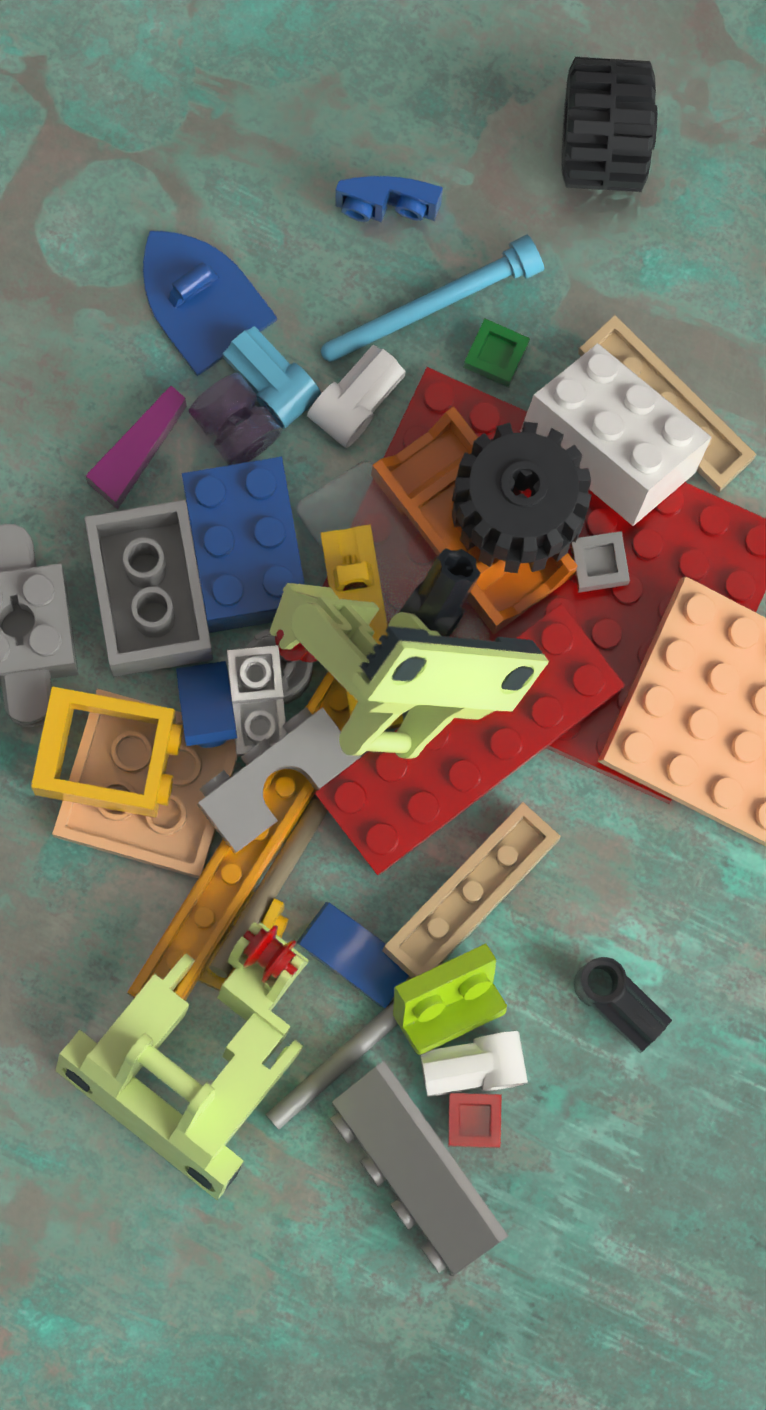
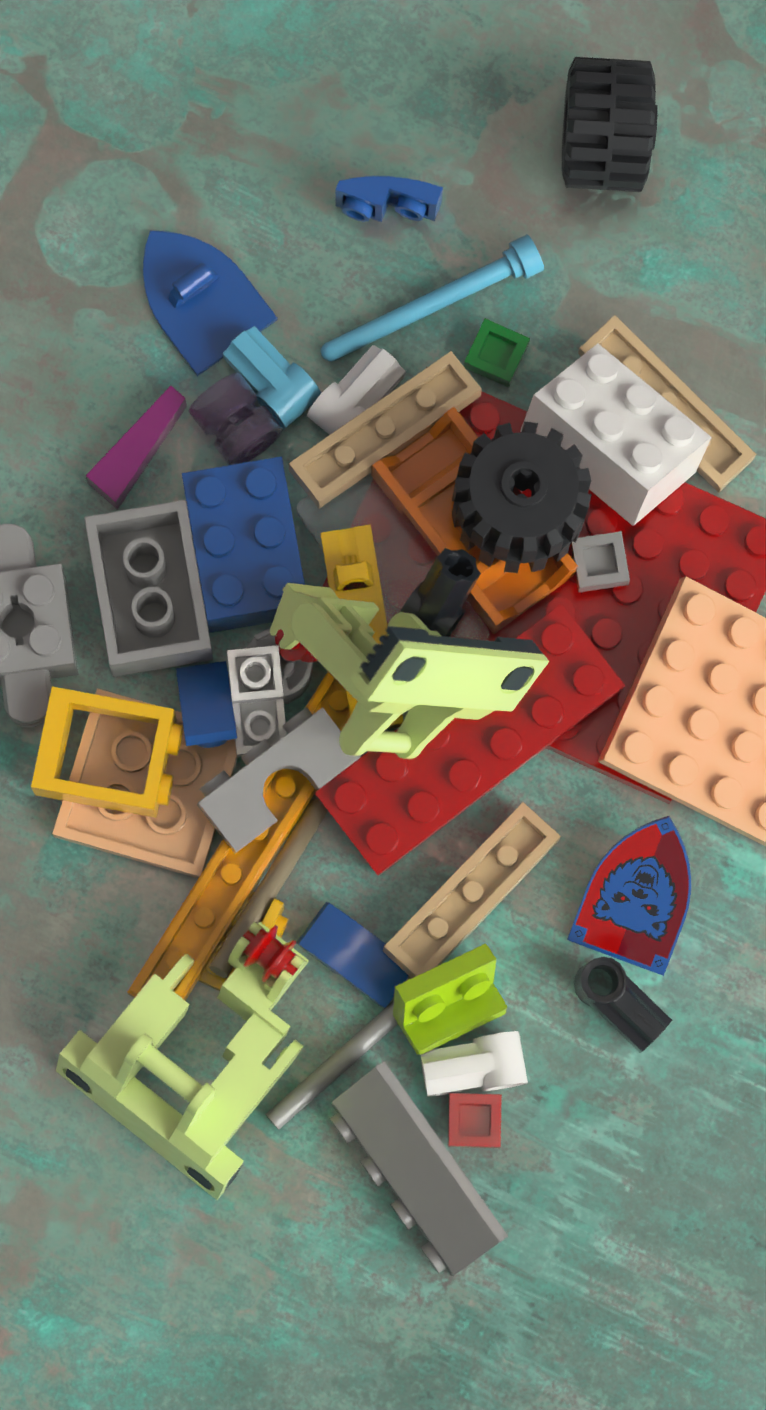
none -> tan plate [289,351,482,509]
none -> shield [567,816,691,976]

